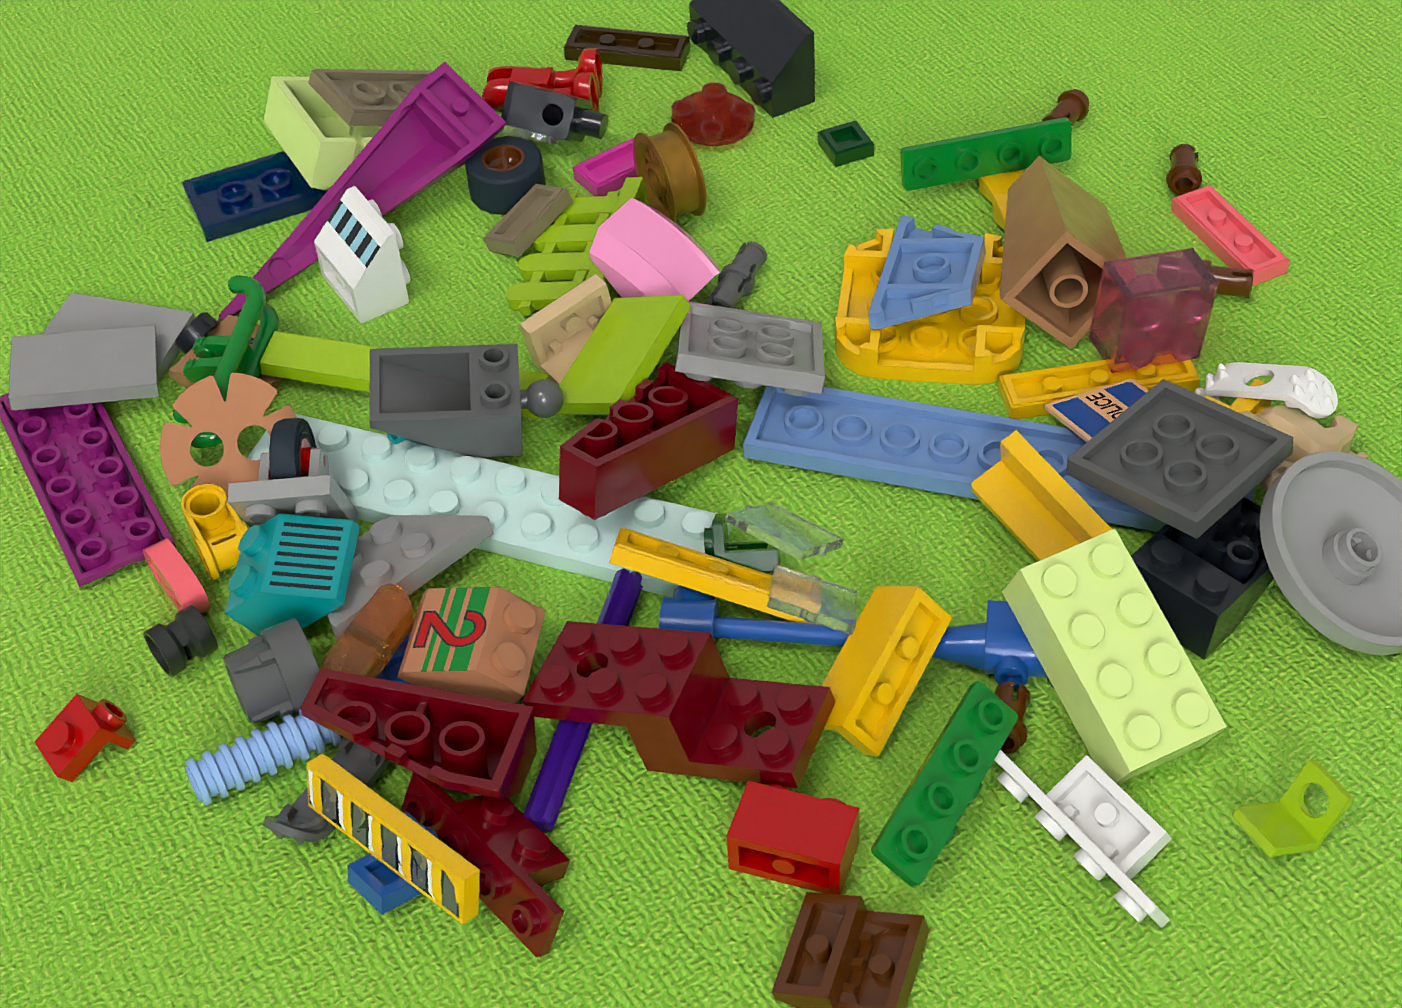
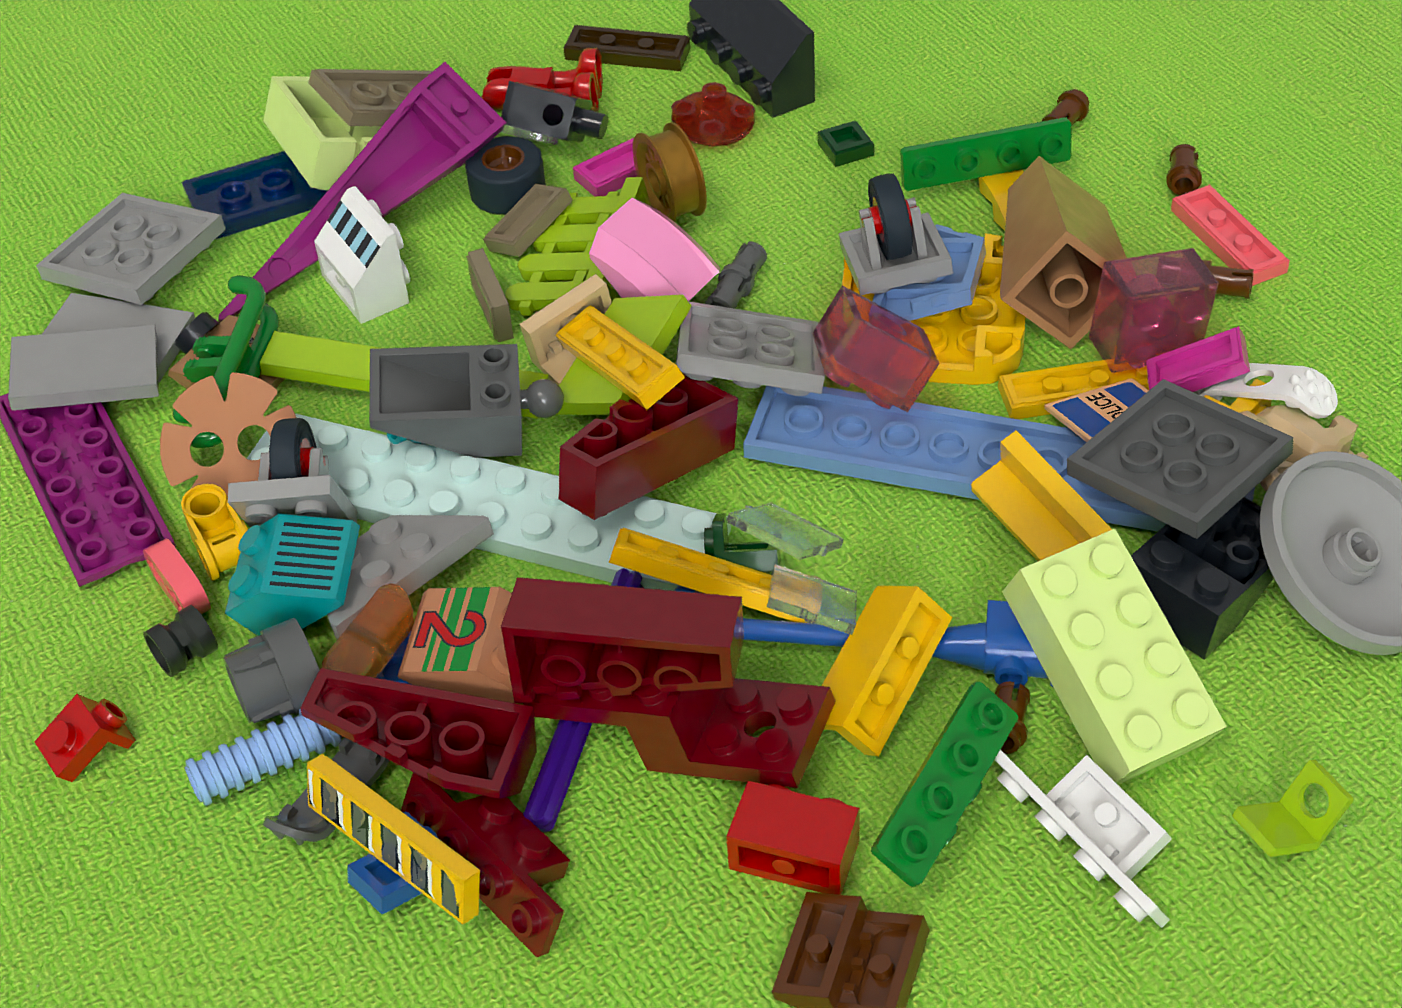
none -> light grey plate [36,193,226,305]
none -> dark tan tile [467,248,514,342]
none -> dark red wedge [501,577,744,704]
none -> yellow tile [555,306,685,410]
none -> clear pink brick [812,285,940,412]
none -> light grey plate [838,173,953,295]
none -> dark pink tile [1146,326,1250,392]

